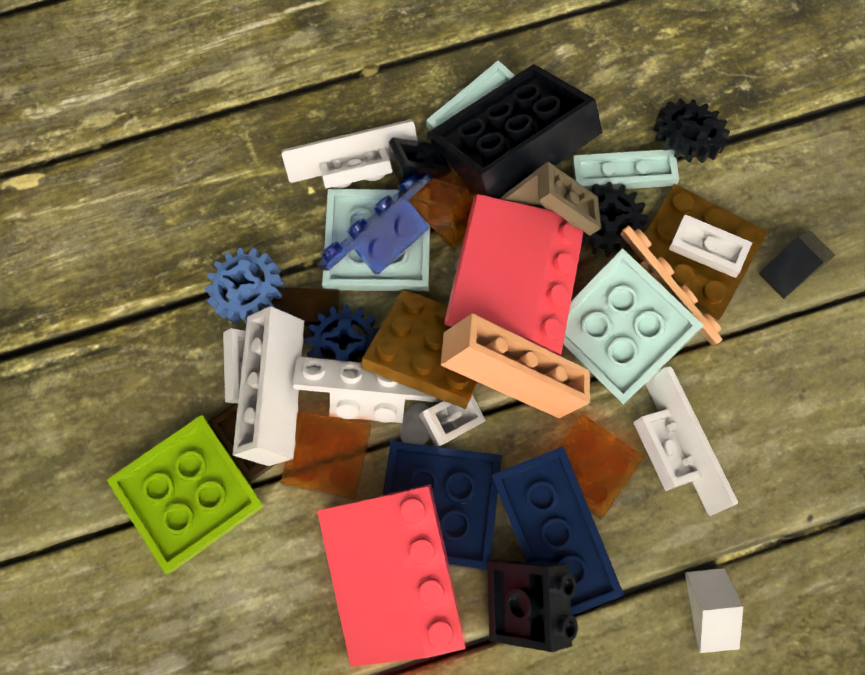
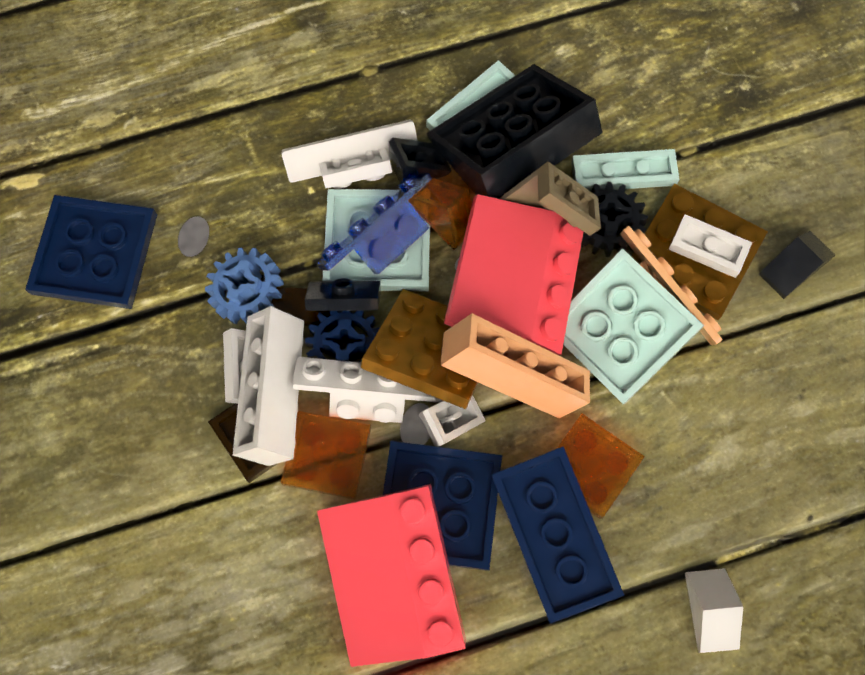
lime plate [106,415,265,575] -> none
black plate [487,559,578,652] -> none
white bracket [633,366,738,516] -> none
black gear [653,98,730,163] -> none
none -> dark blue plate [25,195,157,309]
none -> flat silver sticker [178,216,209,257]
none -> black plate [305,278,381,311]

